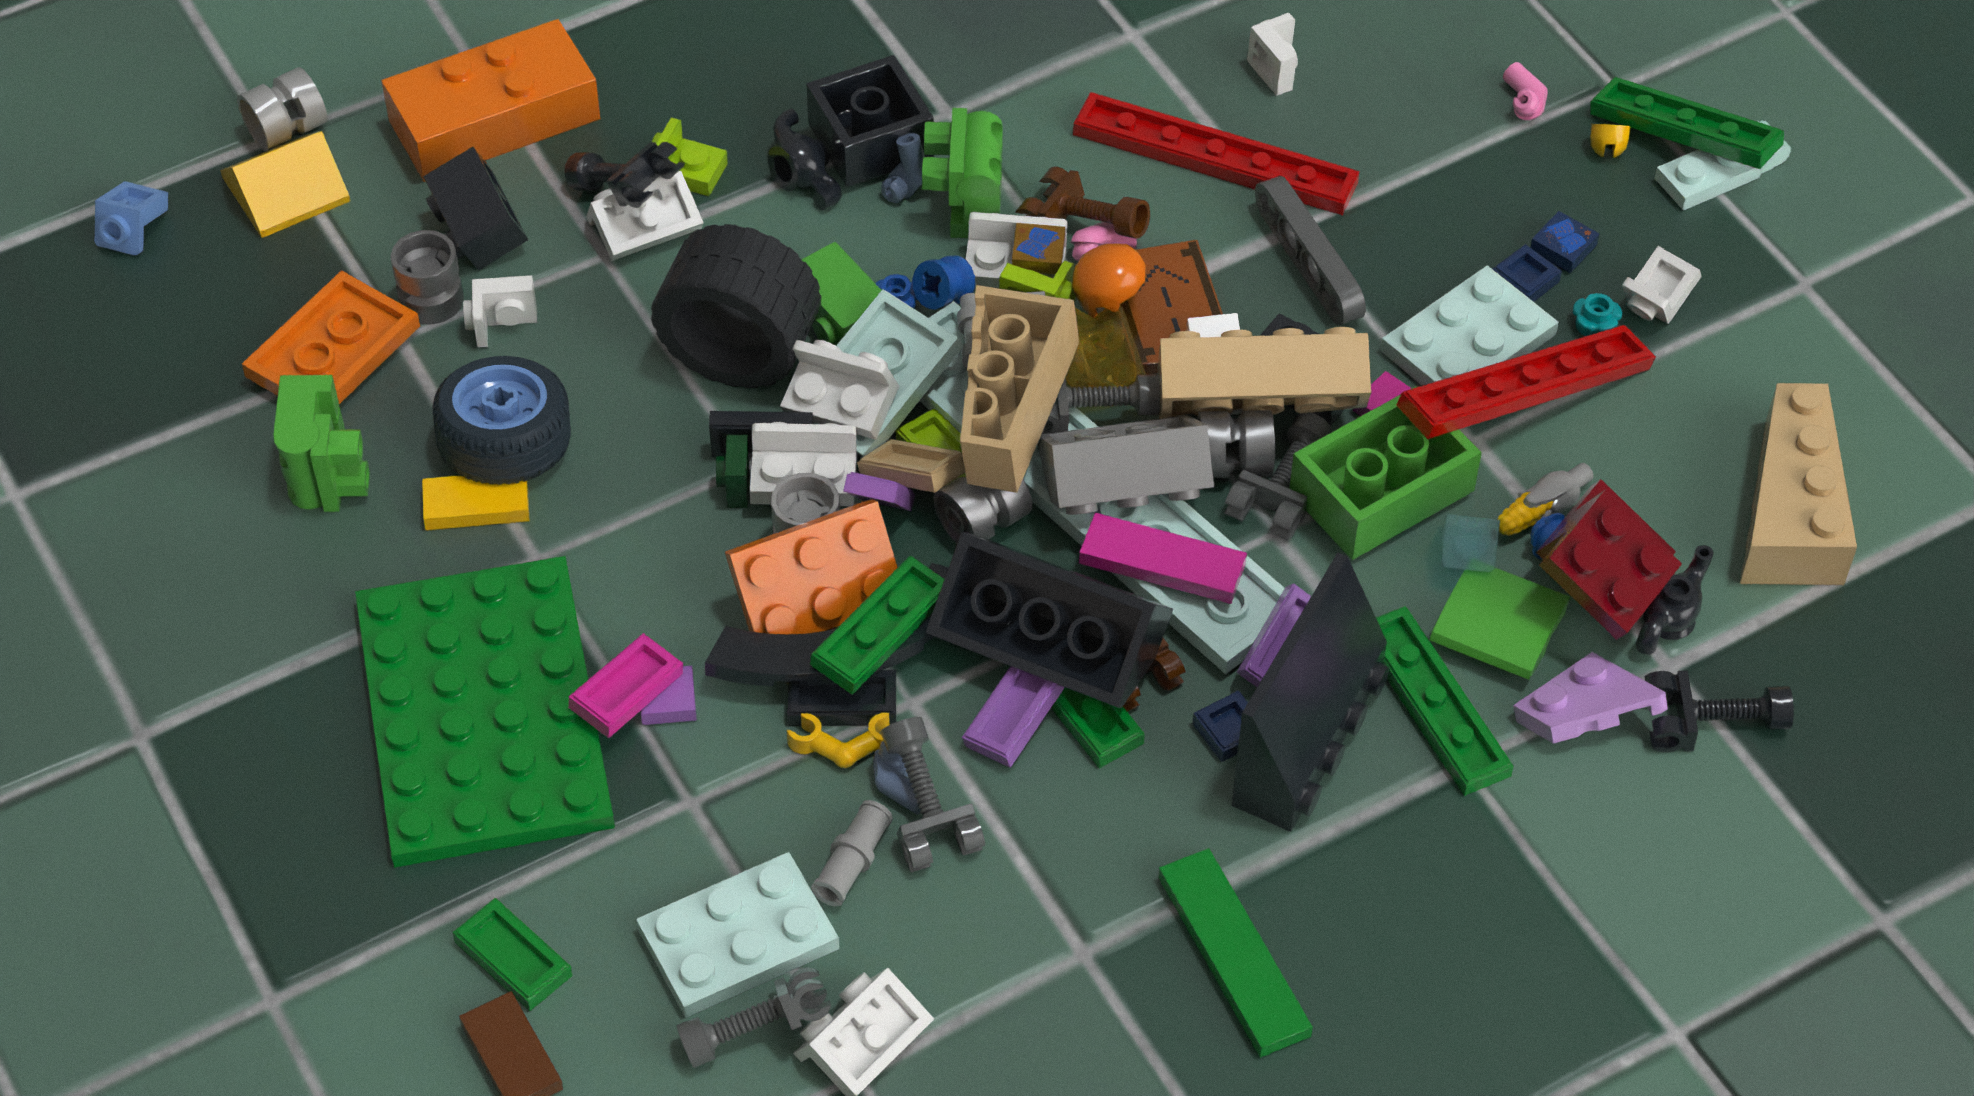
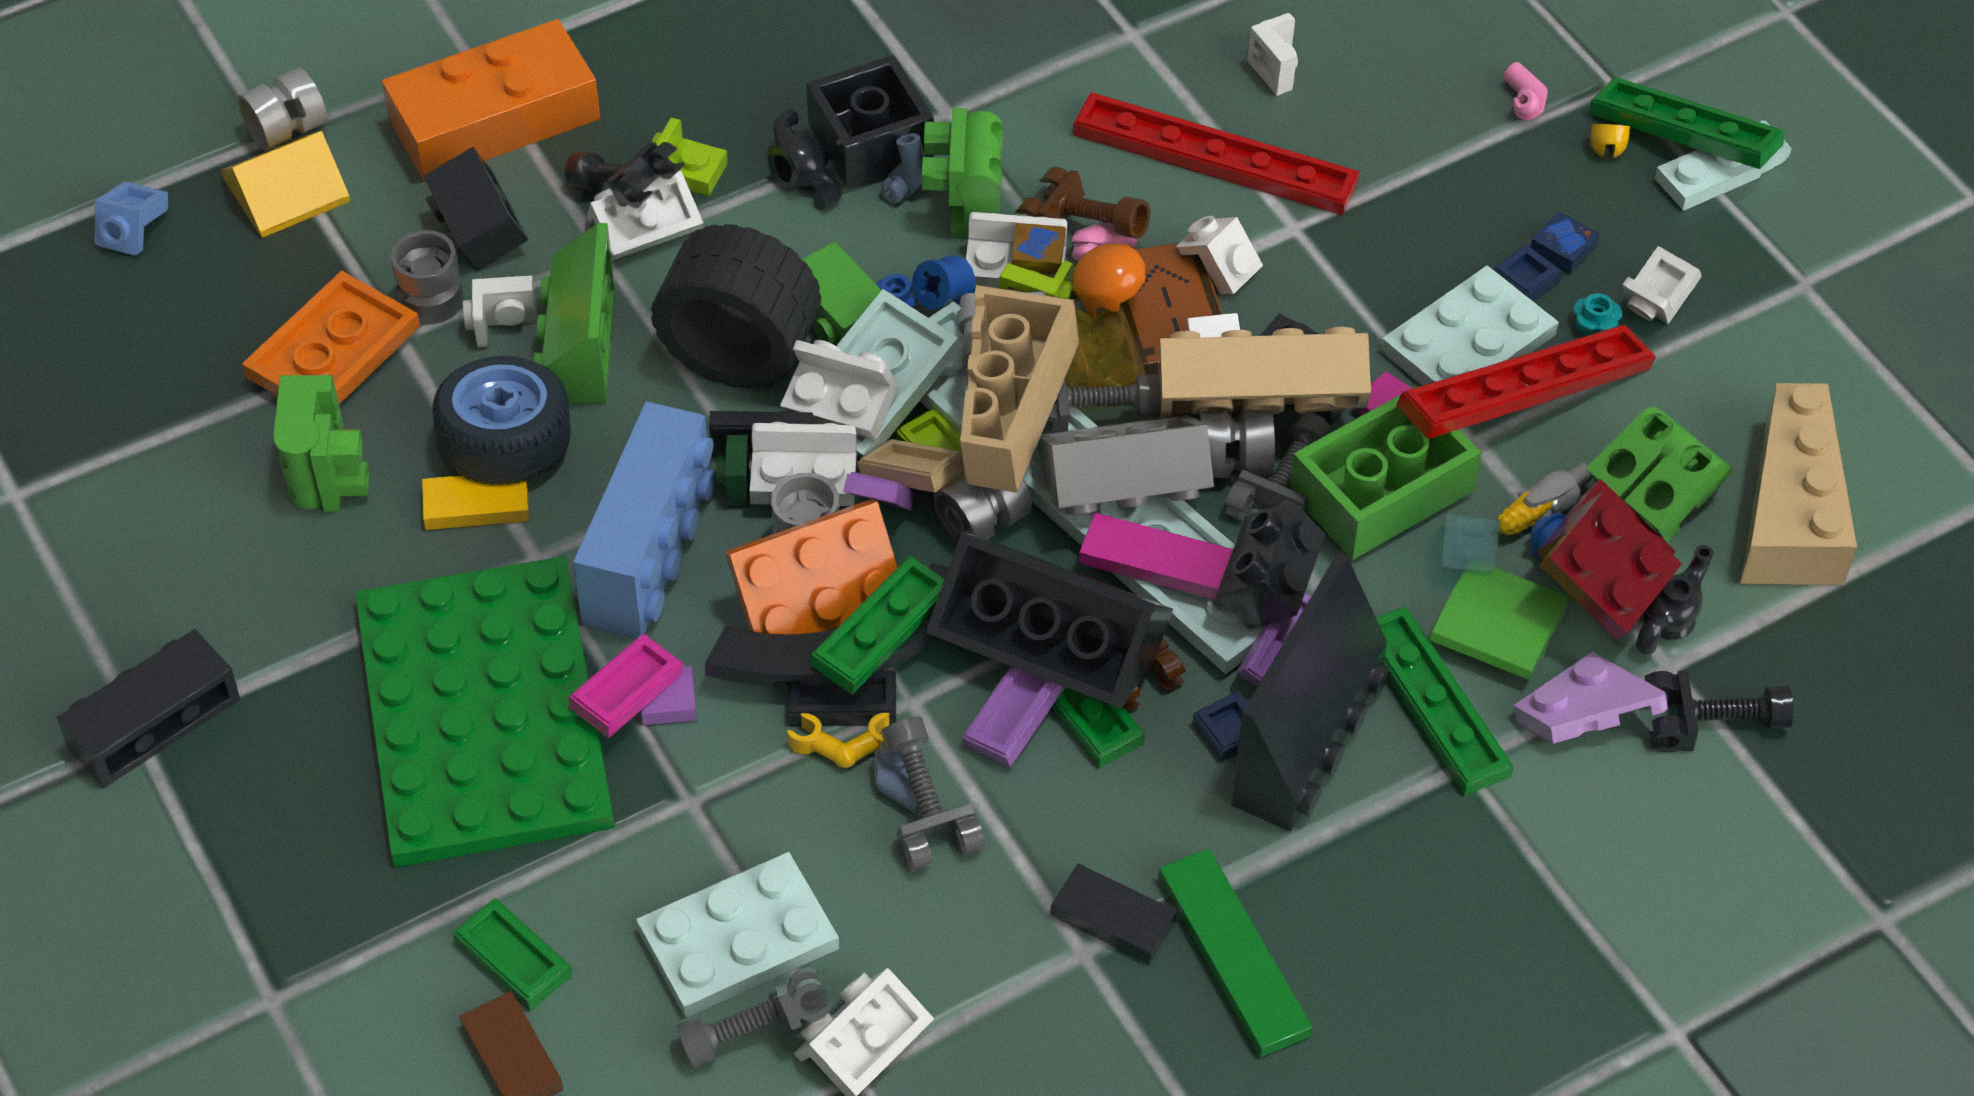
light grey pin [811,800,893,907] -> none
dark grey beam [1255,176,1366,326] -> none
none -> black brick [56,629,240,789]
none -> bright green slope [533,223,615,404]
none -> medium blue brick [573,401,716,639]
none -> black tile [1050,863,1177,963]
none -> white bracket [1176,216,1263,295]
none -> black brick [1216,501,1325,629]
none -> bright green hips [1586,406,1733,544]

